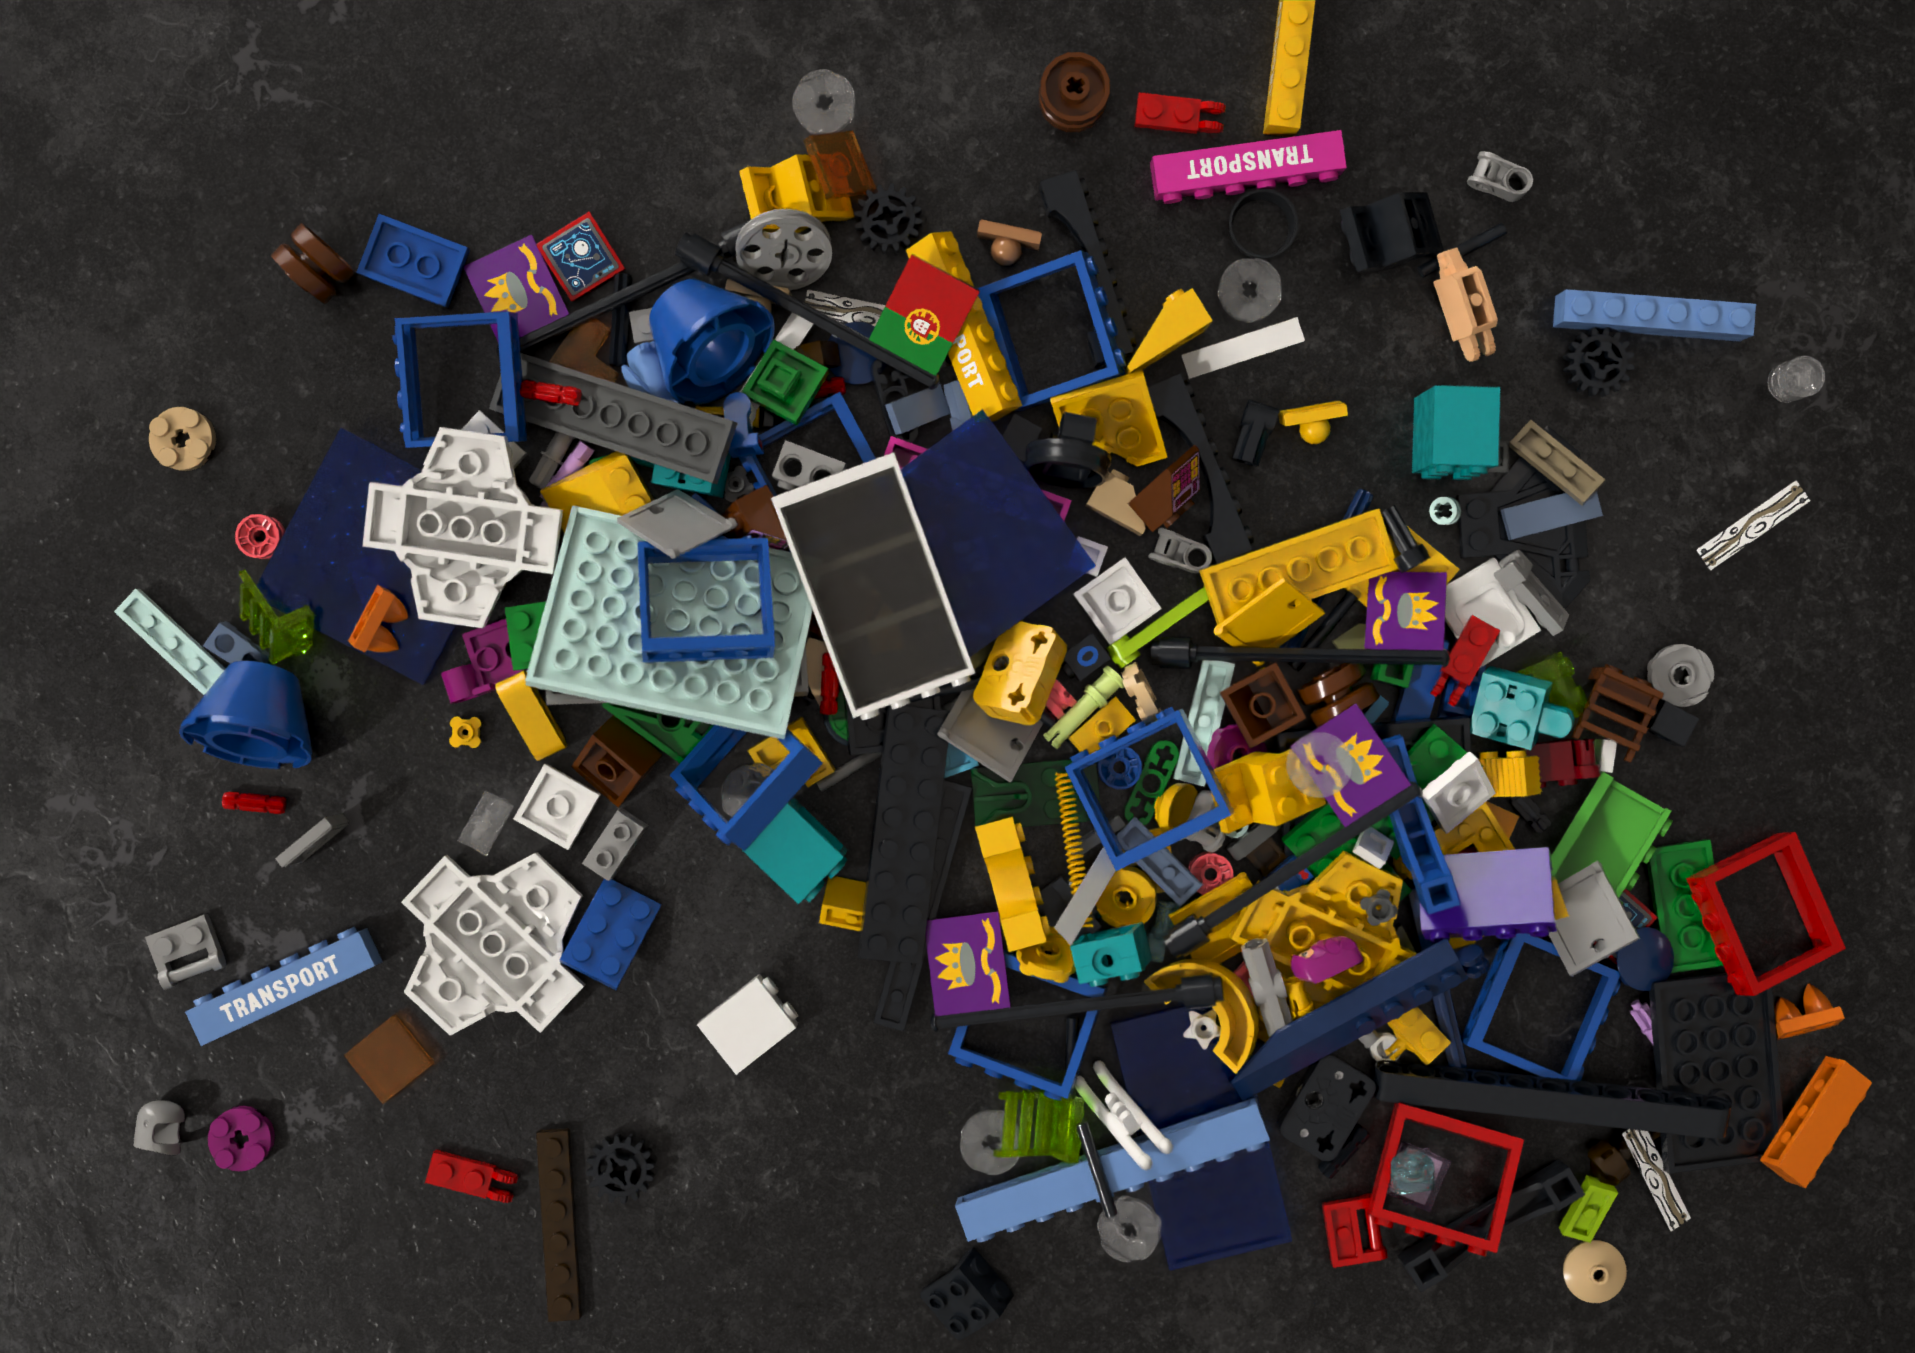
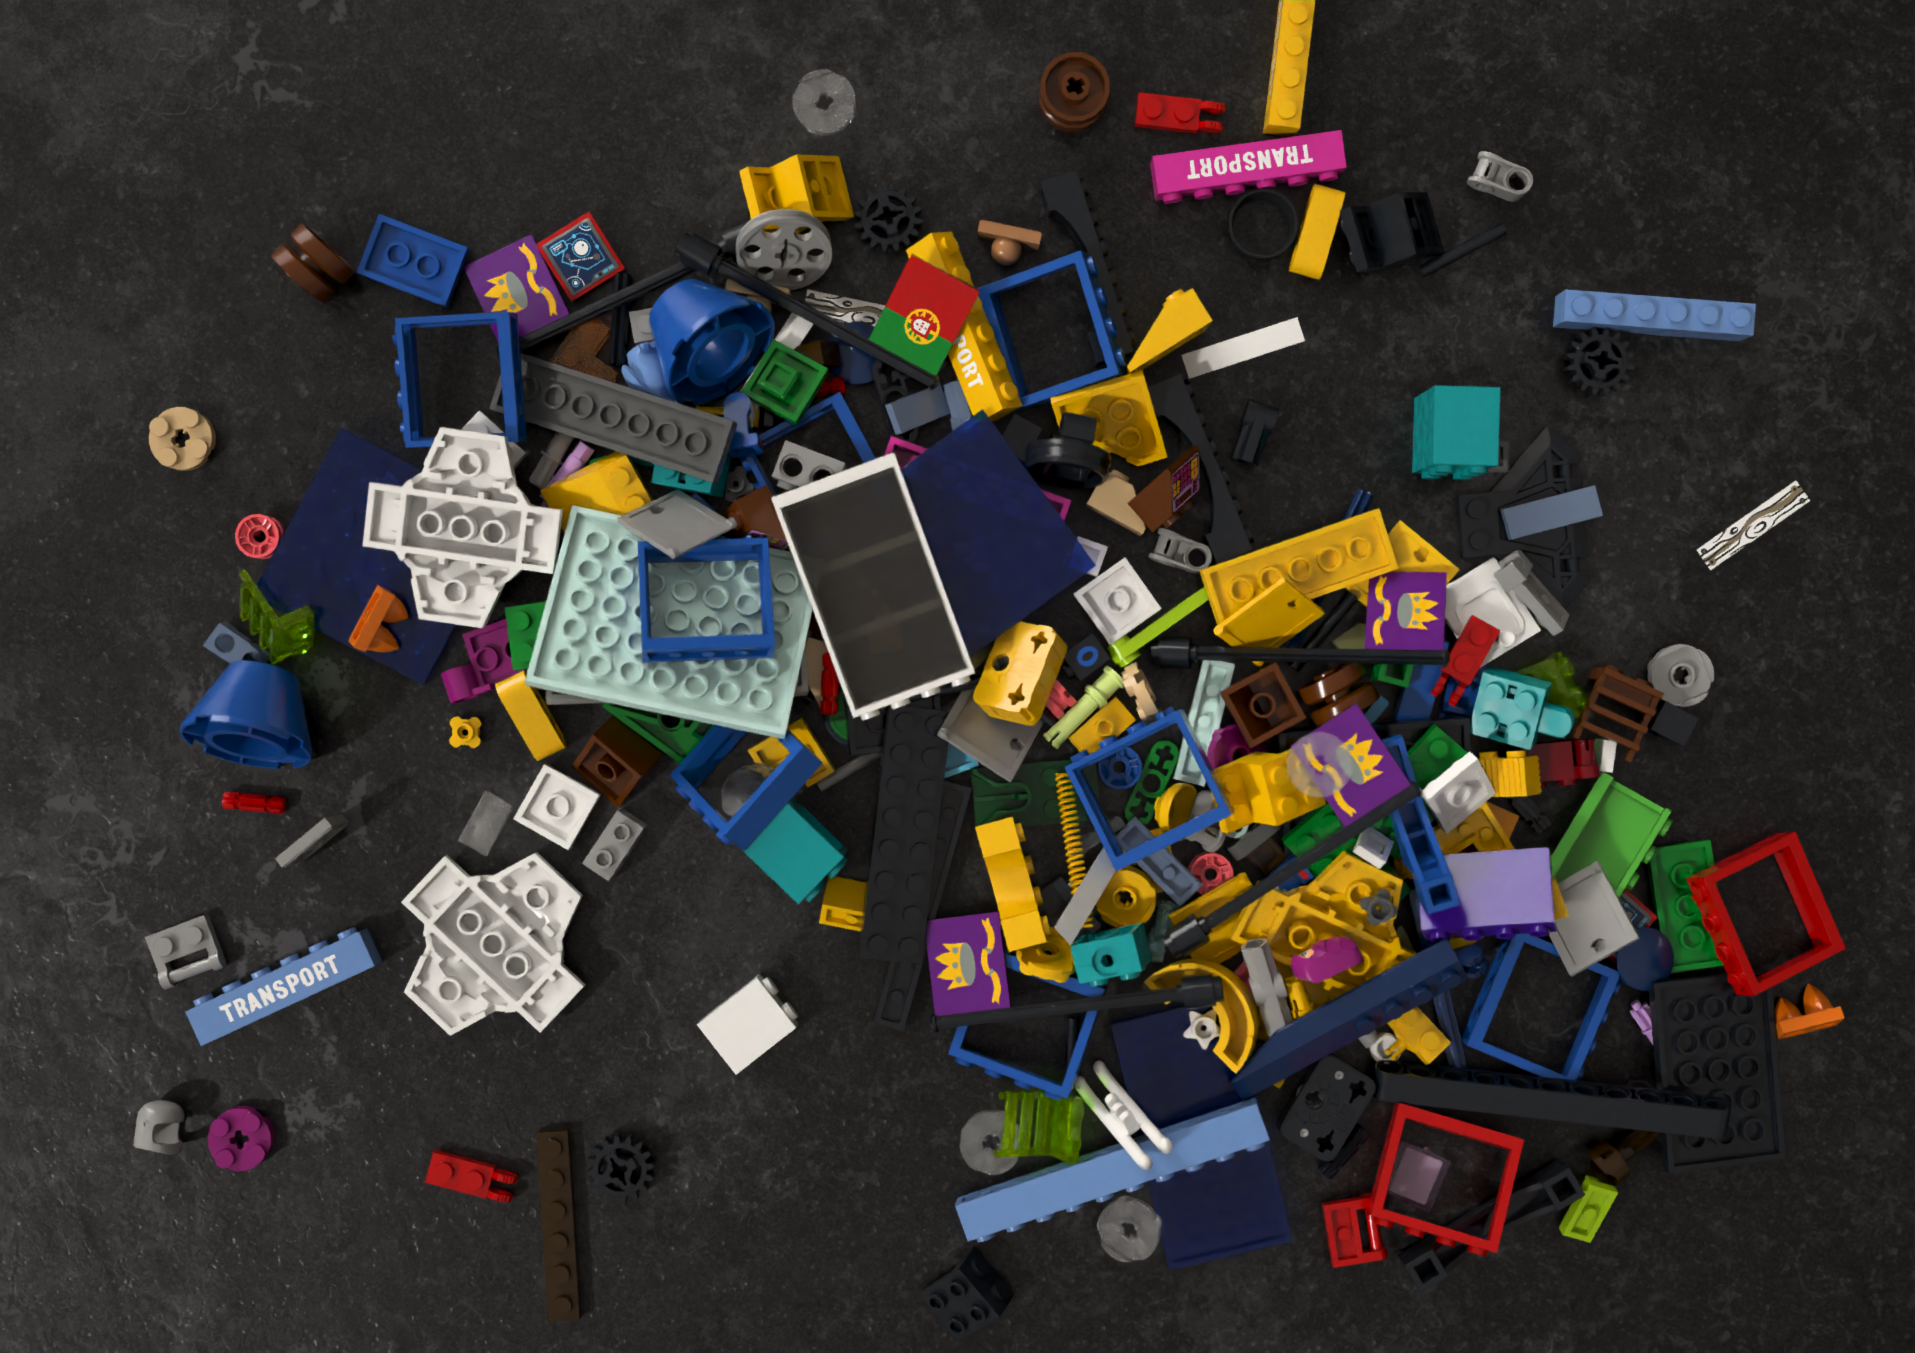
light aqua plate [114,589,226,695] -> none
clear orange tile [344,1014,435,1104] -> none
red axle [520,380,582,406] -> none
blue plate [560,879,662,991] -> none
clear orange tile [803,131,876,200] -> none
black bar [1075,1121,1118,1218] -> none
clear plate [1217,258,1282,323] -> none
yellow tile [1279,401,1348,444] -> none
black piece [1381,505,1431,574] -> none
clear light blue piece [1391,1149,1435,1195] -> none
light aqua bush [1429,497,1462,525] -> none
light nougat hinge [1433,248,1498,362] -> none
dark tan plate [1509,420,1605,506] -> none
tan dish [1563,1240,1627,1303] -> none
sticker [1622,1129,1691,1231] -> none
orange brick [1760,1056,1872,1188] -> none
clear wheel [1767,356,1825,403] -> none
none -> yellow beam [1289,183,1345,280]

